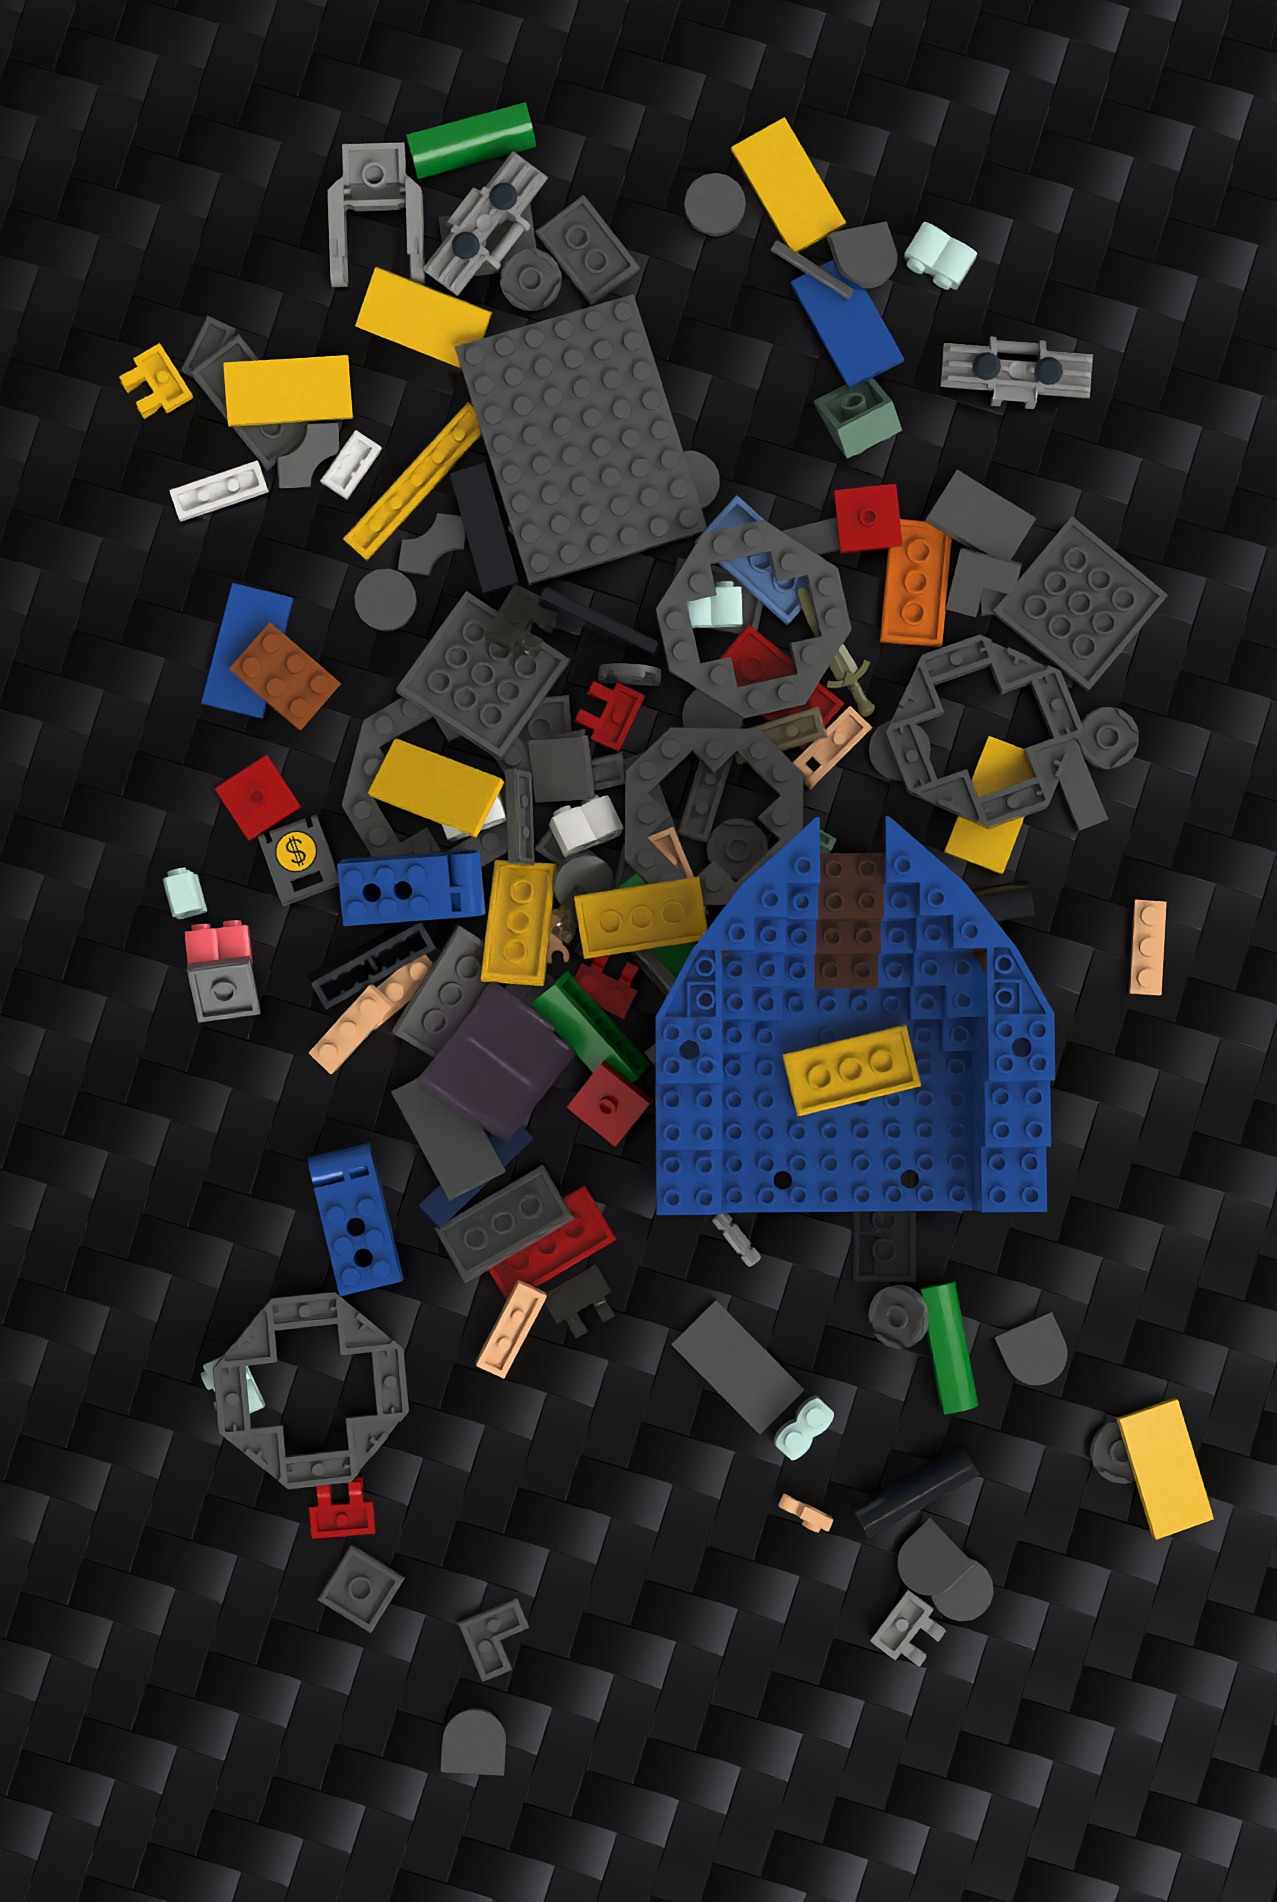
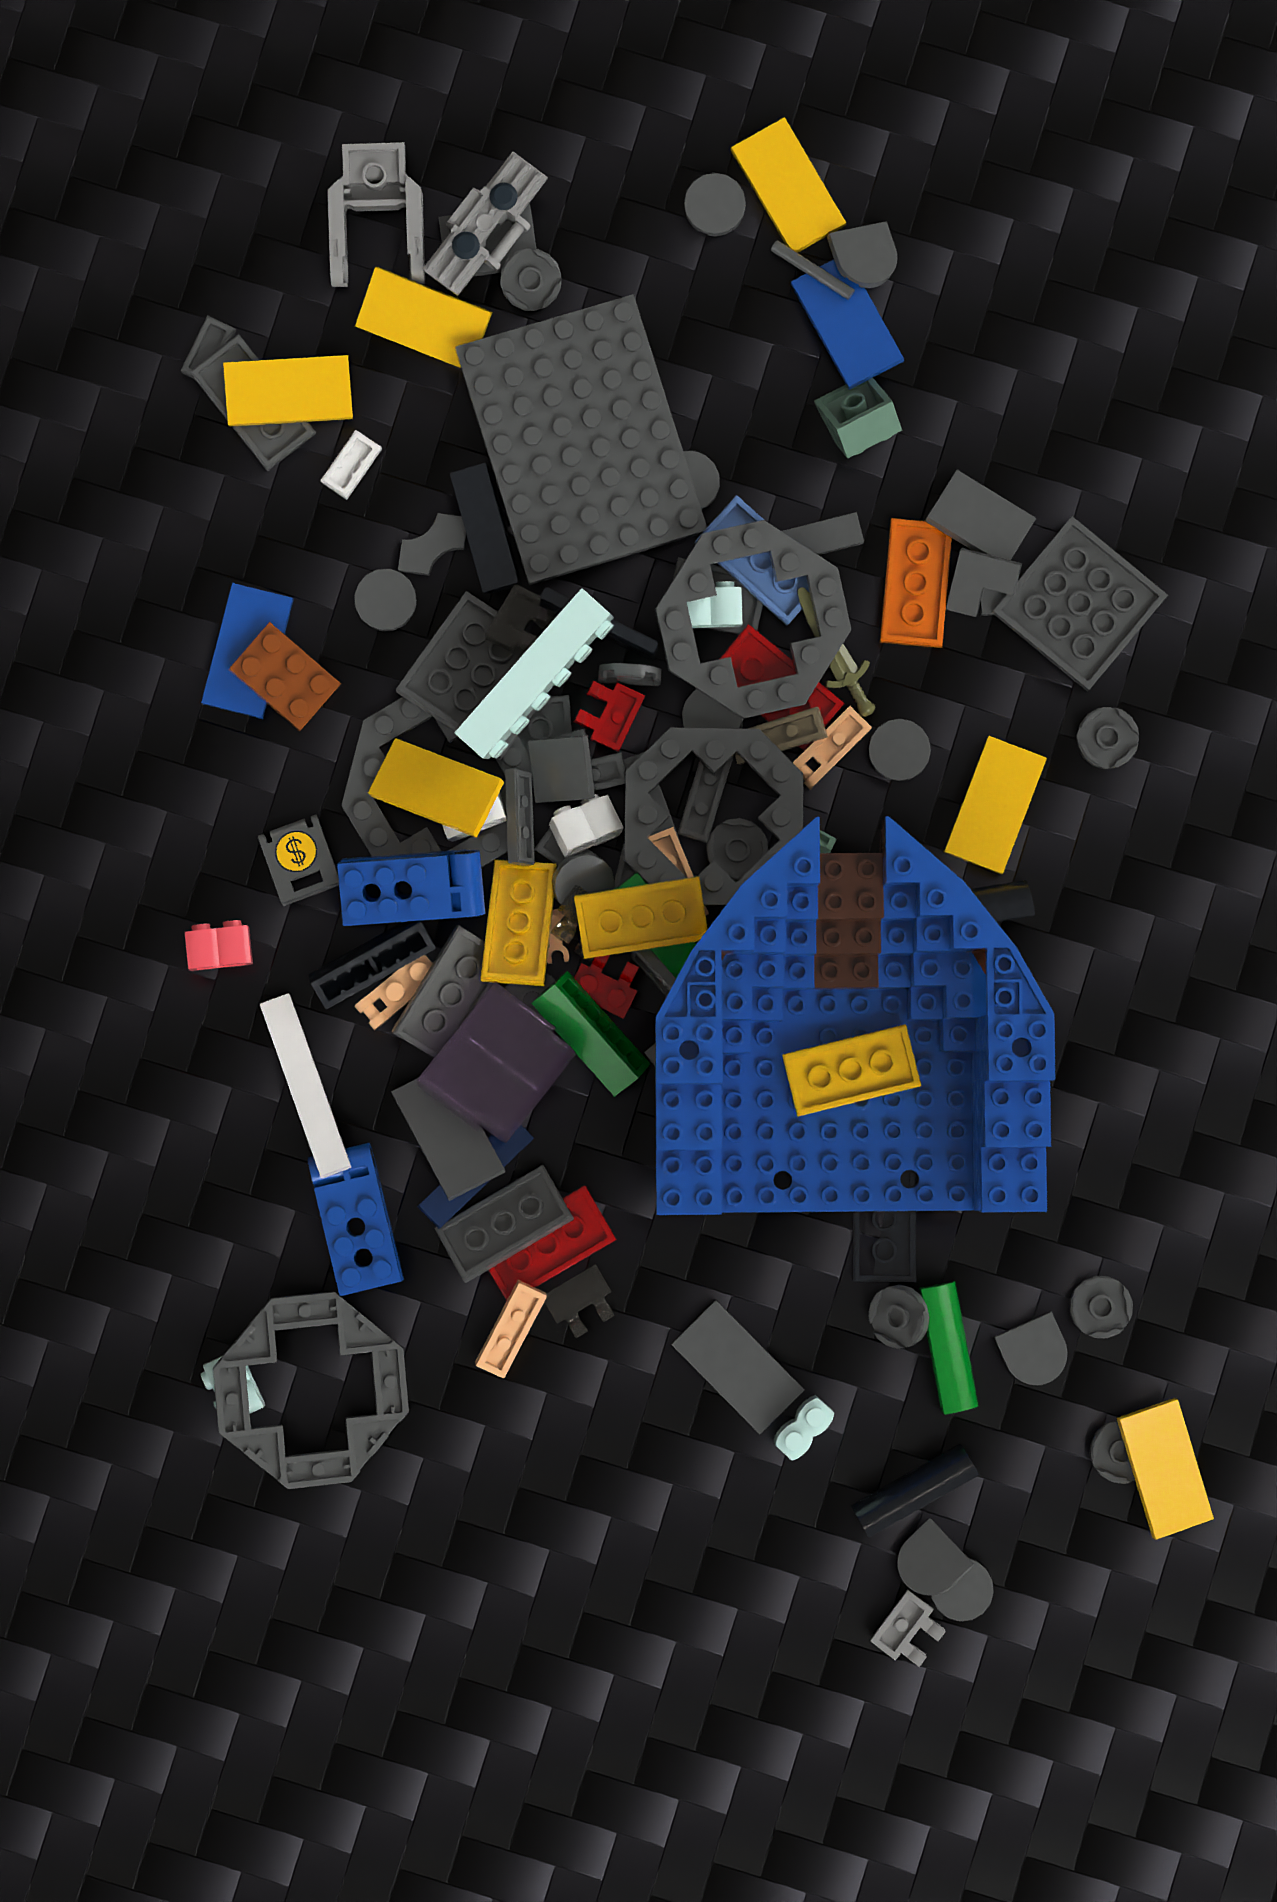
yellow plate [119,343,193,419] -> none
light aqua brick [163,867,207,919] -> none
white plate [169,460,269,522] -> none
tile [187,956,261,1023] -> none
red plate [215,755,302,841] -> none
dark grey tile [276,423,340,488] -> none
light nougat plate [309,984,395,1074] -> none
red plate [309,1477,376,1539] -> none
dark grey tile [317,1544,405,1633] -> none
yellow tile [343,402,482,561] -> none
green brick [406,102,536,179] -> none
dark grey tile [441,1708,506,1776] -> none
dark grey tile [458,1597,529,1682] -> none
dark grey tile [535,195,640,306] -> none
red plate [567,1061,653,1147] -> none
light grey axle [713,1213,761,1267] -> none
light nougat plate [779,1494,834,1533] -> none
red plate [833,484,903,554] -> none
dark grey plate [885,635,1083,829] -> none
light aqua brick [904,222,977,290] -> none
light grey piece [941,336,1093,409] -> none
dark grey tile [1058,742,1108,831] -> none
light nougat plate [1128,900,1166,996] -> none
none -> white tile [260,993,352,1179]
none -> light aqua brick [454,588,614,759]
none -> dark grey tile [1069,1276,1133,1338]

